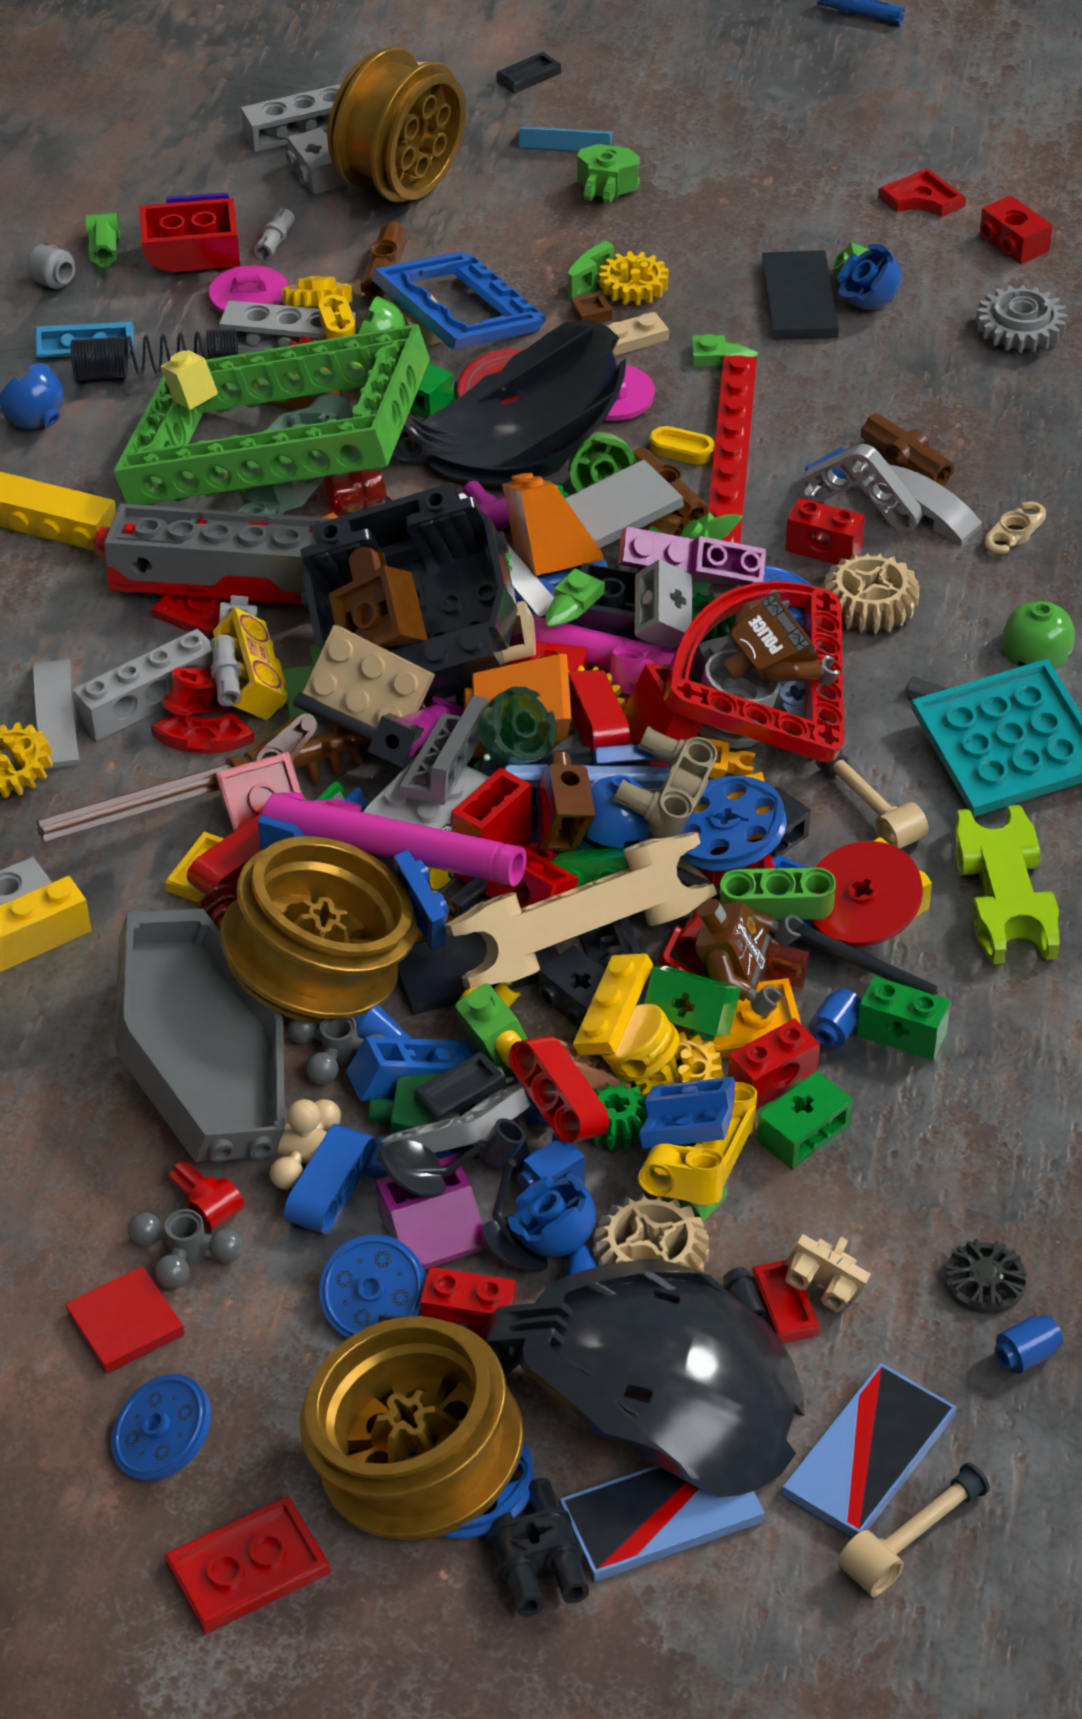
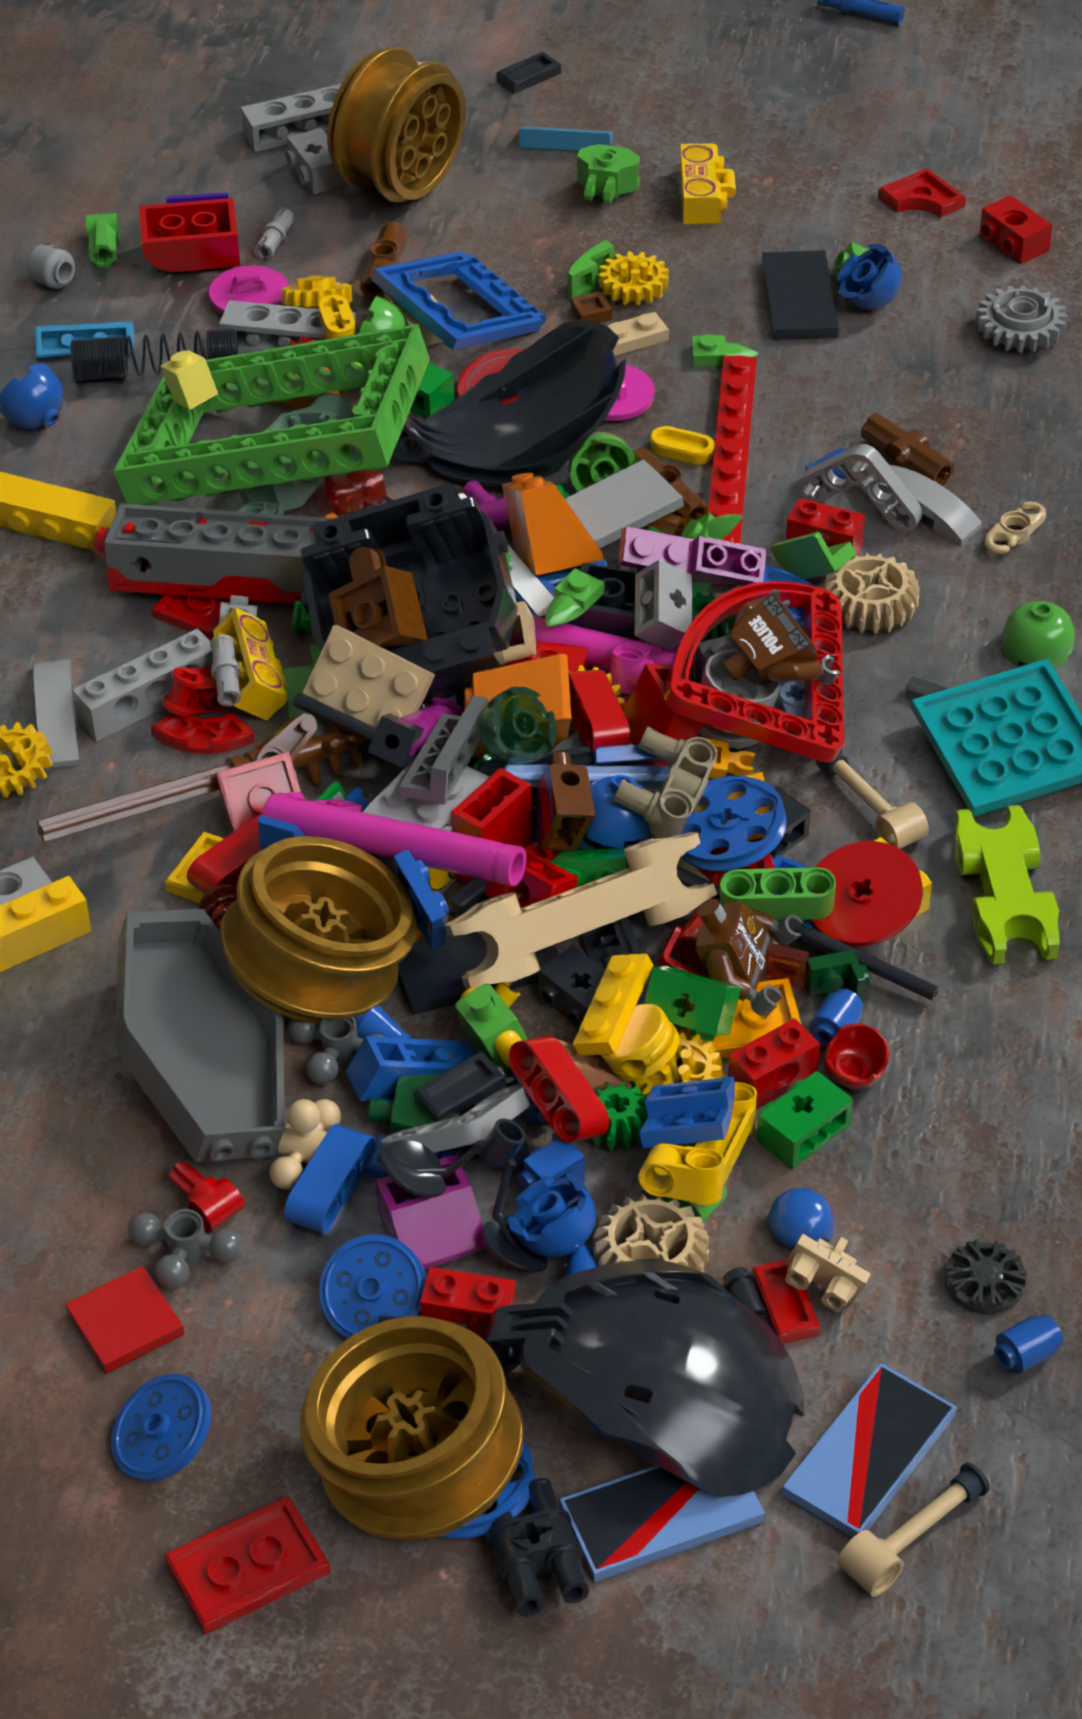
green brick [857,976,951,1060] -> none
none -> green bush [293,601,313,635]
none -> yellow piece [680,143,736,224]
none -> blue hair [767,1188,835,1248]
none -> bright green panel [770,532,857,580]
none -> dark green bracket [805,950,870,1003]
none -> red hair [823,1023,890,1091]

